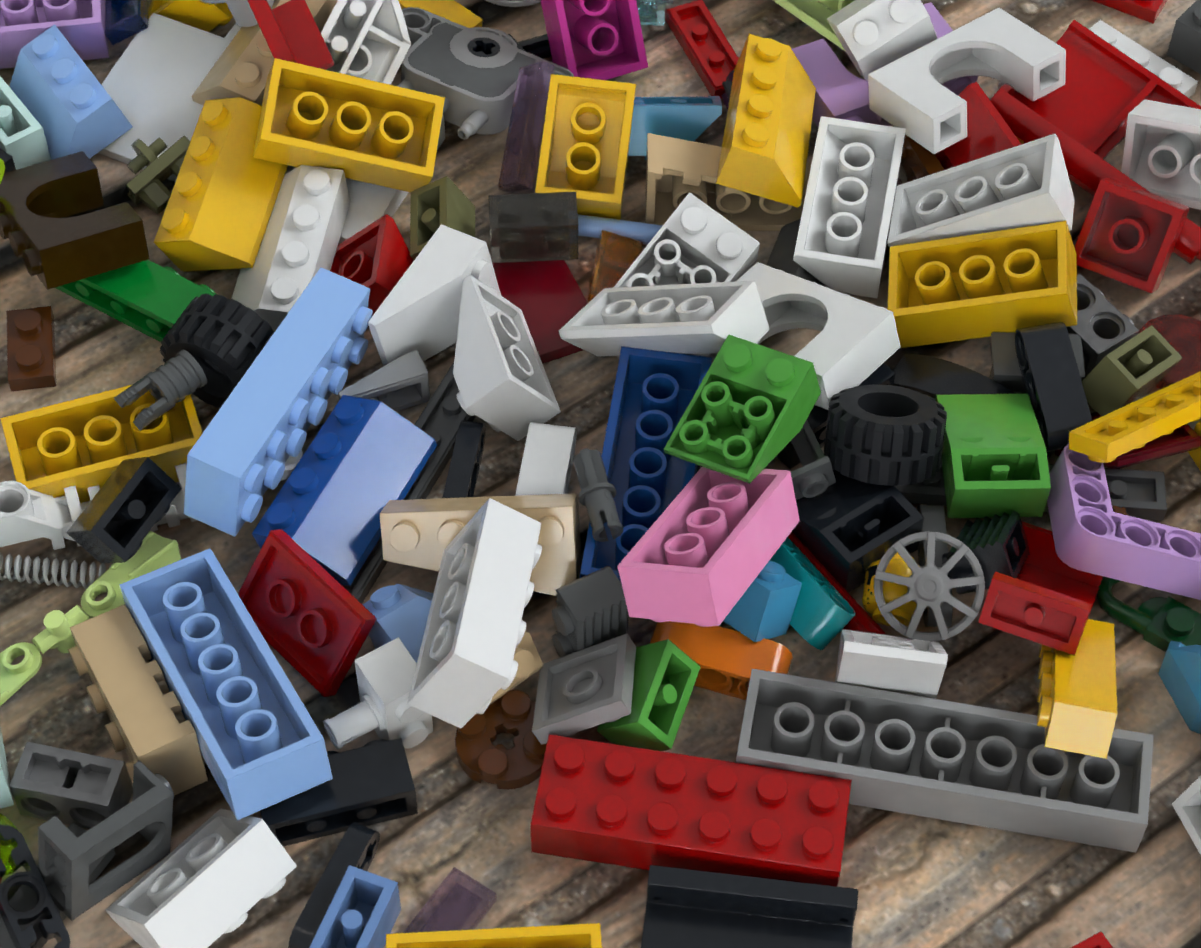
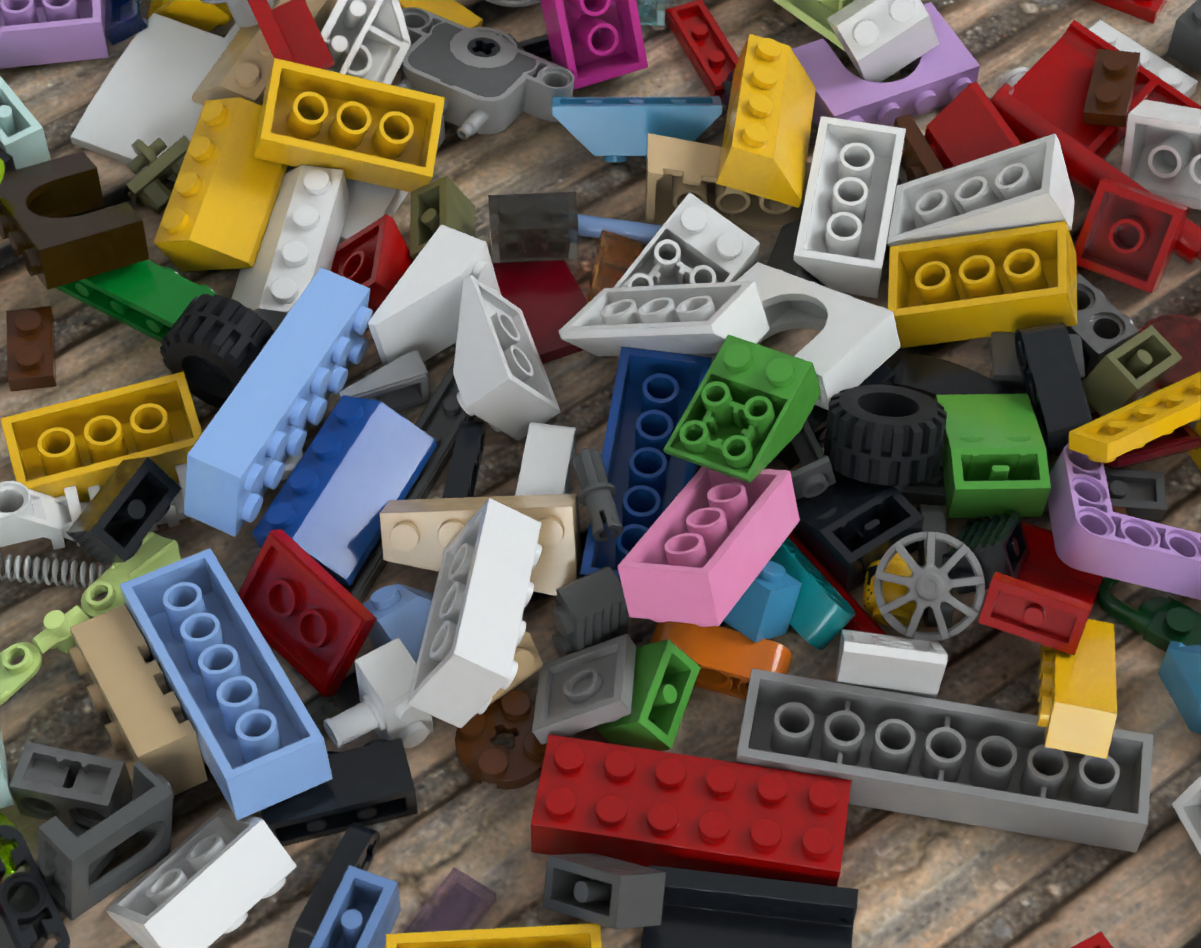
light blue slope [9,24,133,160] -> none
dark grey hinge [114,350,207,431] -> none
tile [498,61,555,193] -> none
yellow slope [535,74,636,220] -> none
white arch [868,8,1066,154] -> none
none -> dark grey brick [543,853,666,929]
none -> reddish brown plate [1083,49,1140,127]

